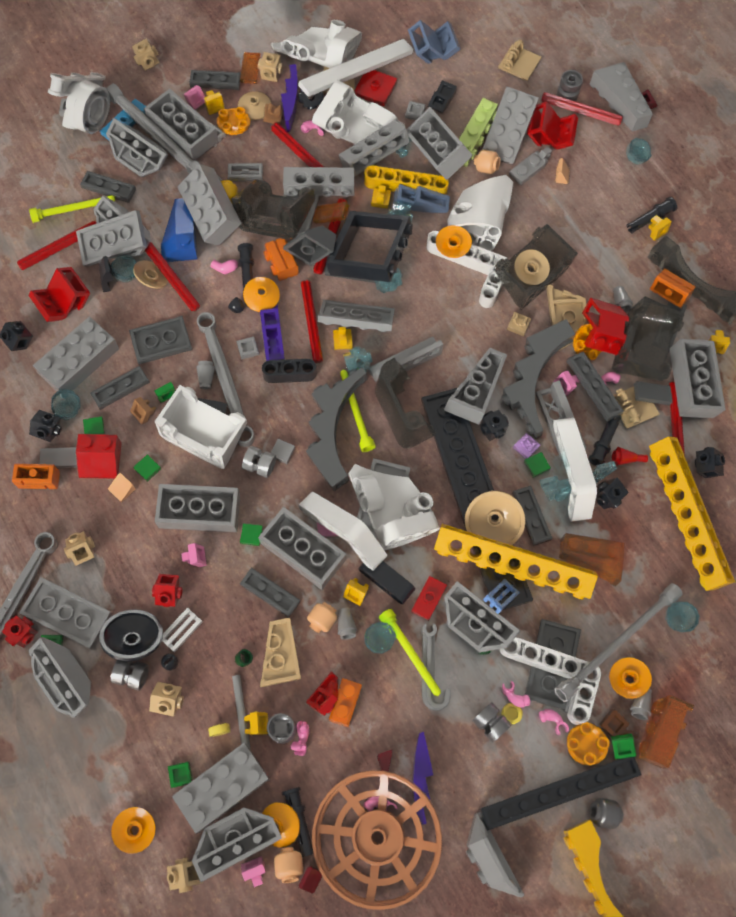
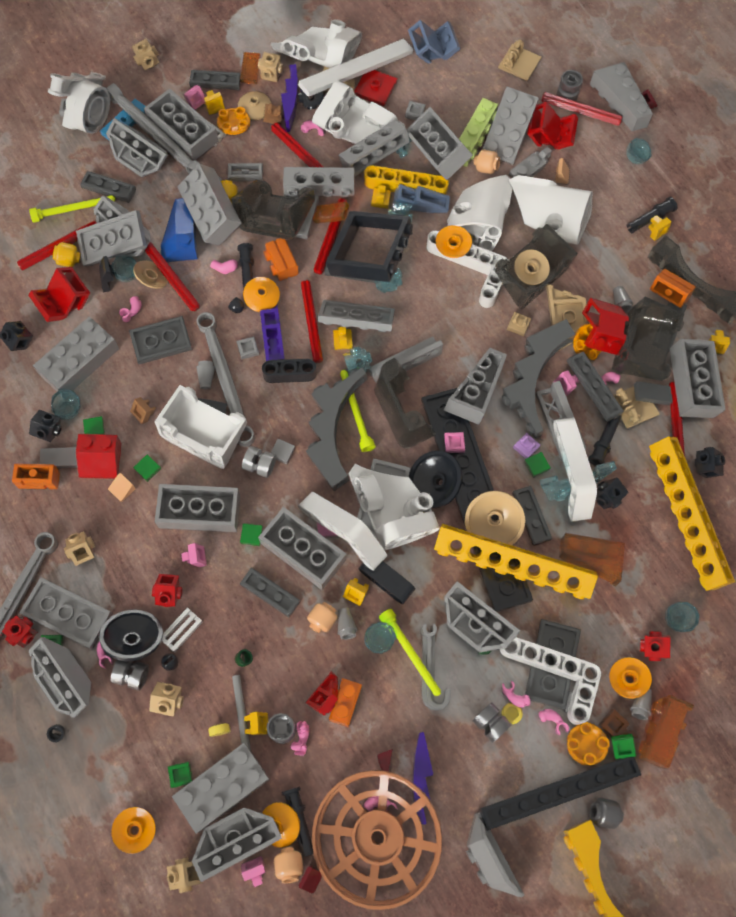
dark grey tile [90,366,150,410] -> none
green tile [154,382,176,403] -> none
tan wing [260,618,301,687] -> none
dark grey slope [283,226,336,266] -> none
red plate [411,576,447,621] -> none
black slope [428,80,457,114] -> none
black brick [480,410,509,441] -> none
medium blue tile [483,579,519,614] -> none
light grey hose [554,583,683,702] -> none
red cone [612,447,648,466] -> none
none -> black hinge [47,724,66,743]
none -> yellow head [53,242,81,267]
none -> bright pink arm [97,640,113,669]
none -> bright pink arm [119,296,142,323]
none -> black dish [409,451,463,508]
none -> bright pink tile [444,432,465,453]
none -> white panel [509,175,593,245]
none -> red brick [640,631,670,661]

